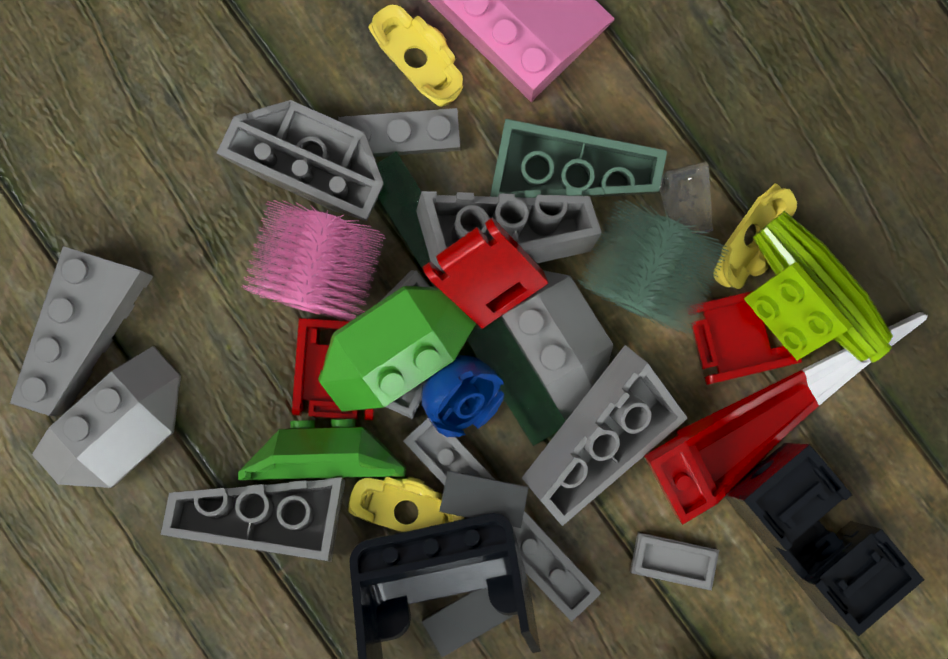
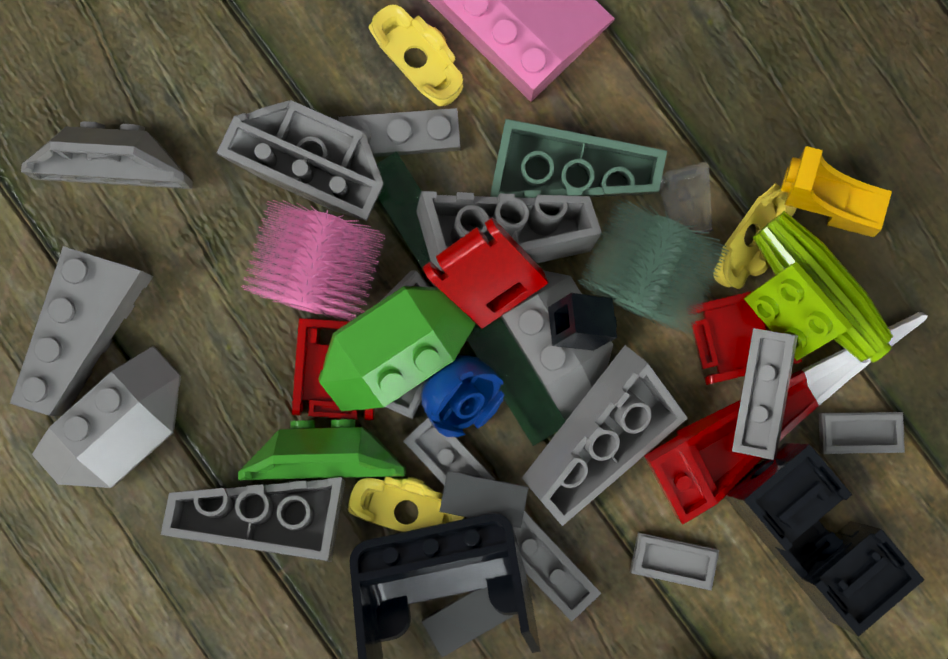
none -> light grey wedge [21,121,193,189]
none -> black brick [548,293,617,351]
none -> light grey plate [732,328,798,460]
none -> yellow arch [780,146,892,237]
none -> light grey tile [818,412,905,454]

